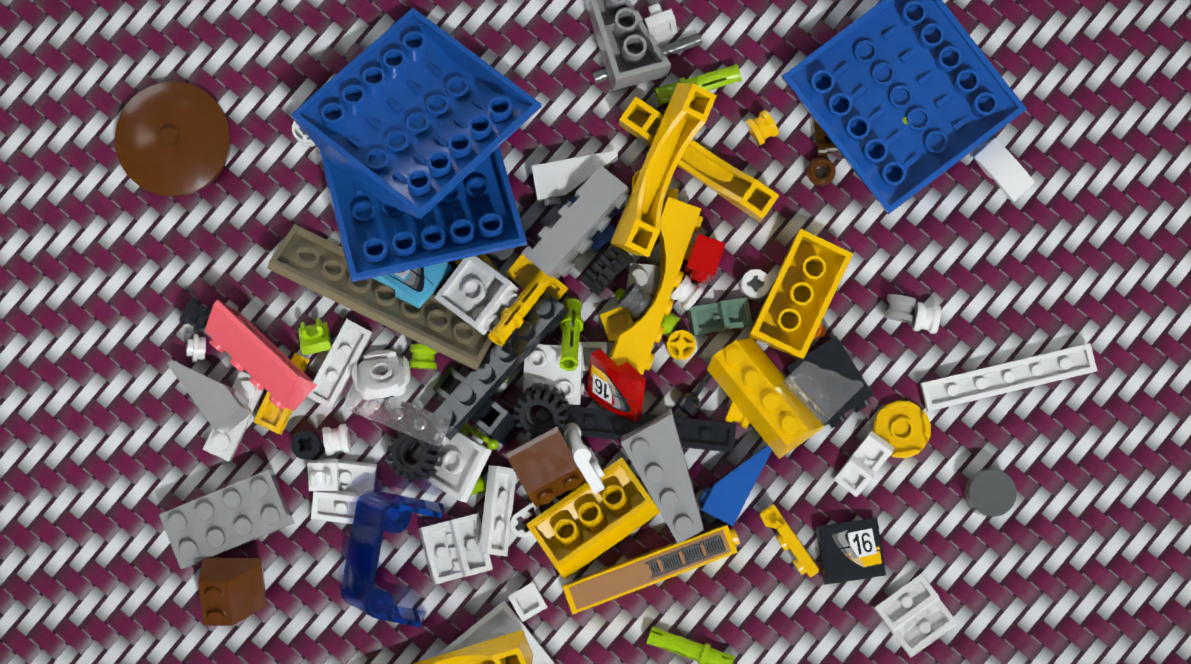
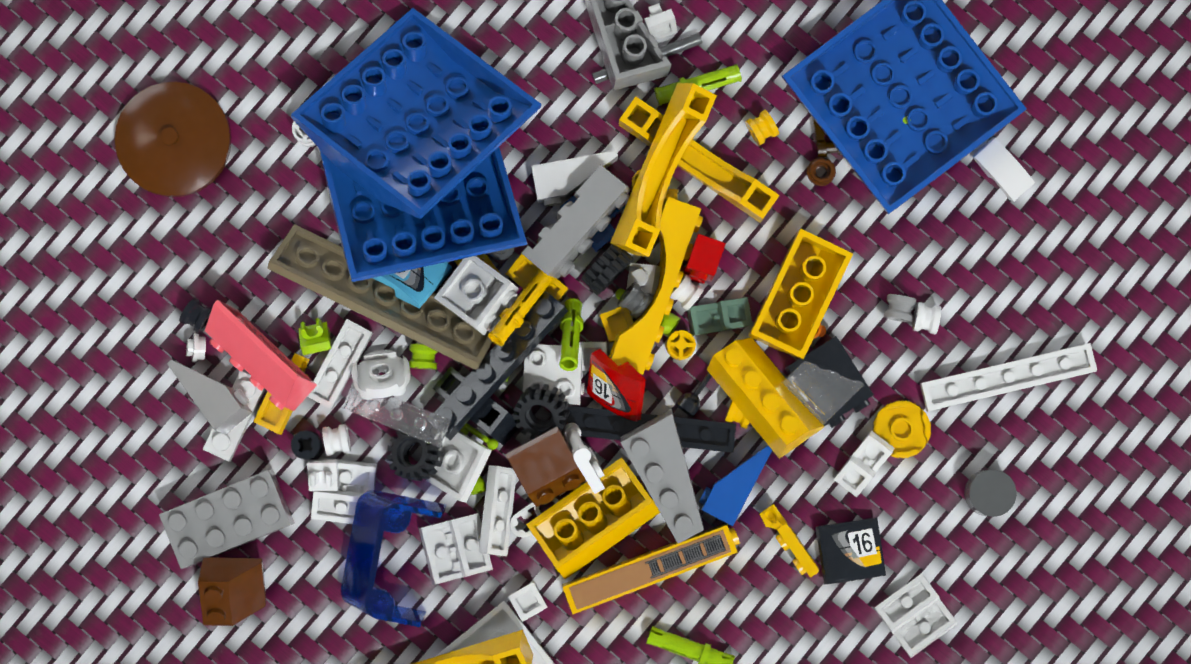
white wheel [740,269,770,300] -> none

